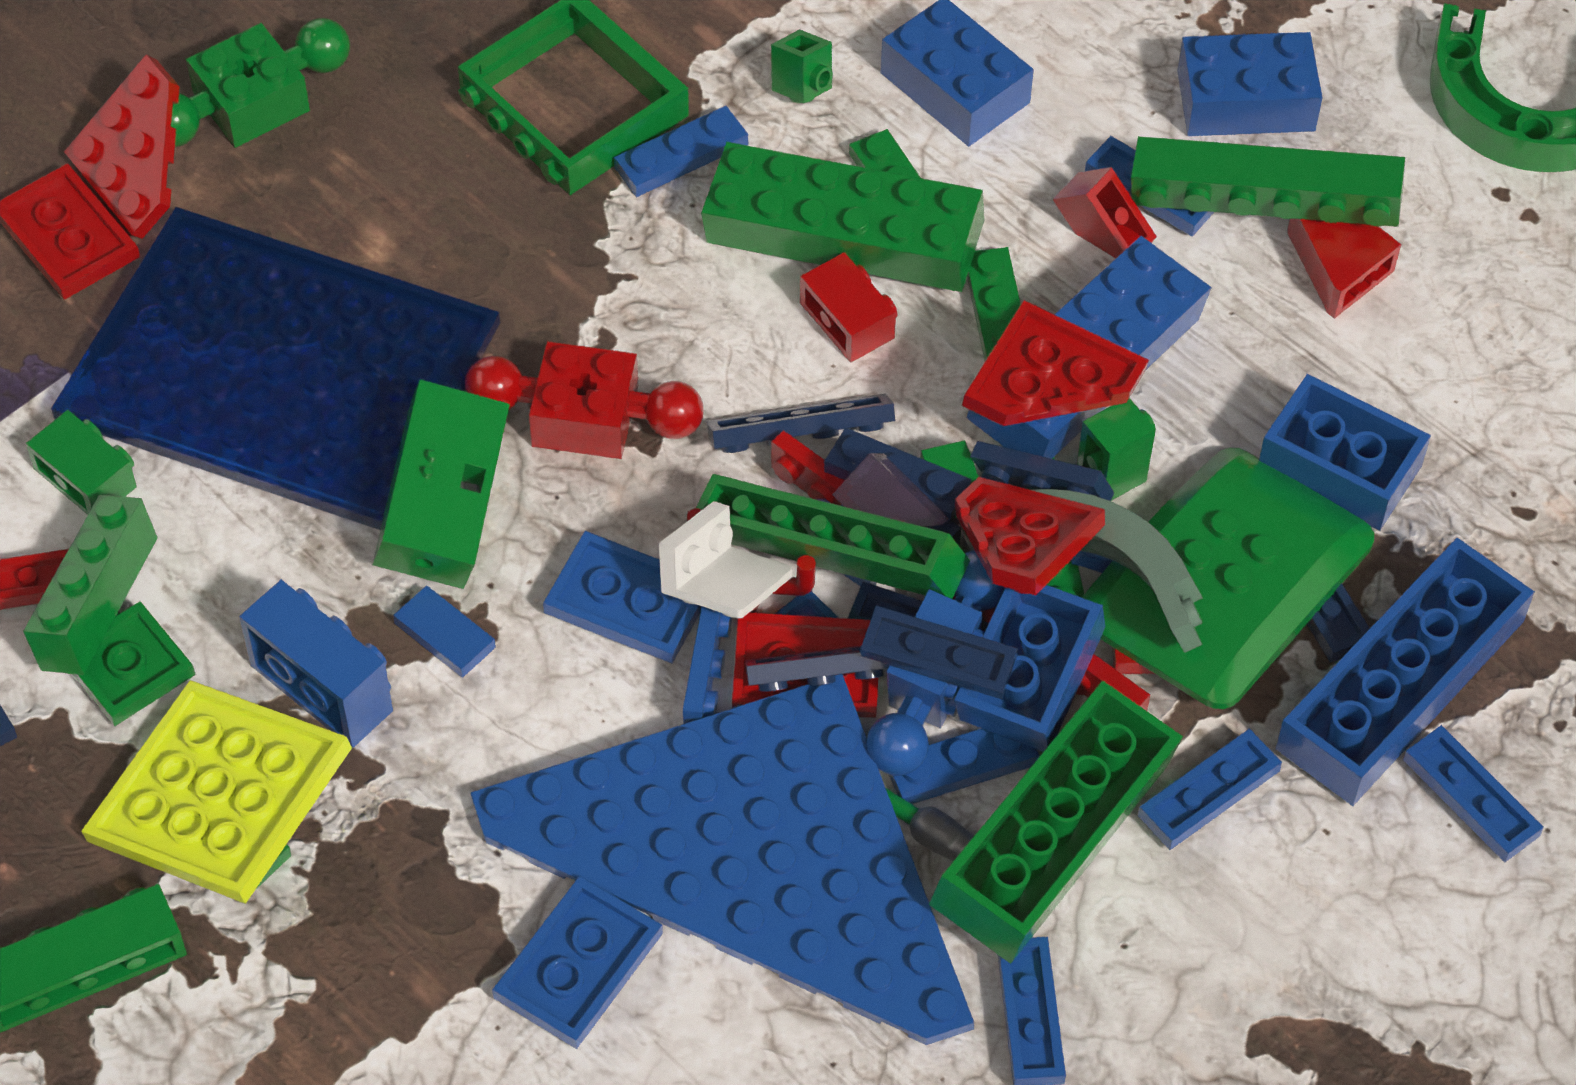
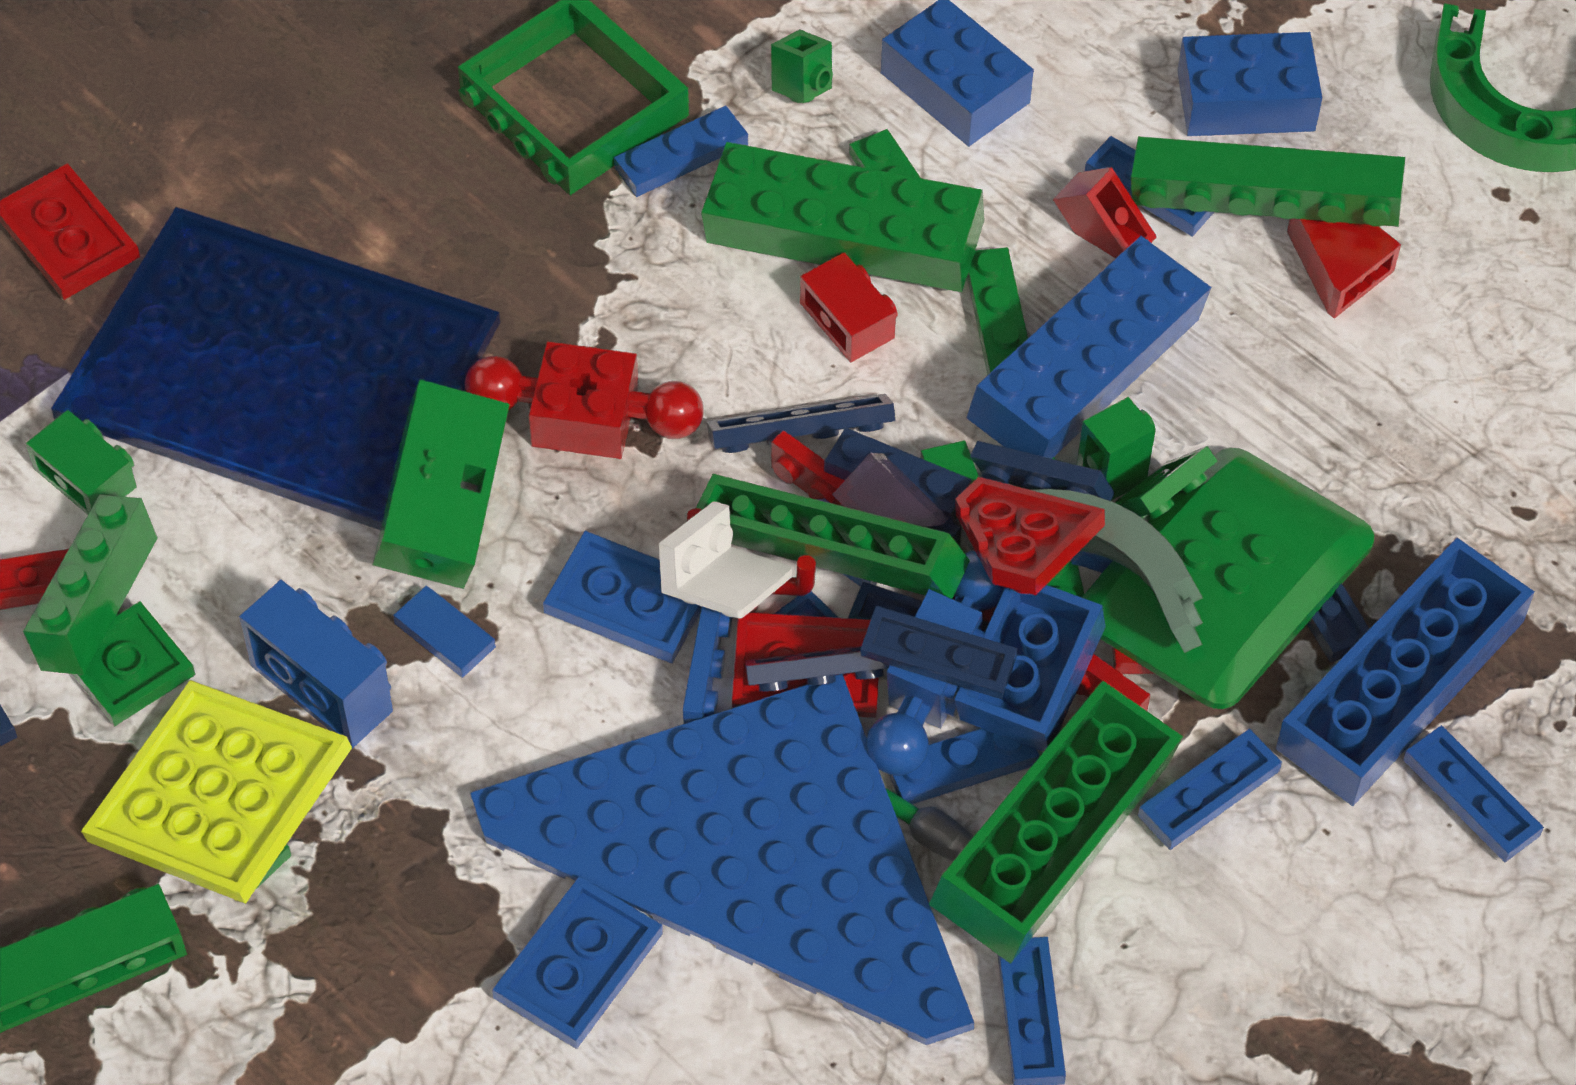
red plate [64,54,180,239] -> none
green brick [171,18,350,148] -> none
red plate [962,300,1149,426] -> none
blue brick [1259,374,1431,531] -> none
none -> green plate [1114,446,1218,520]

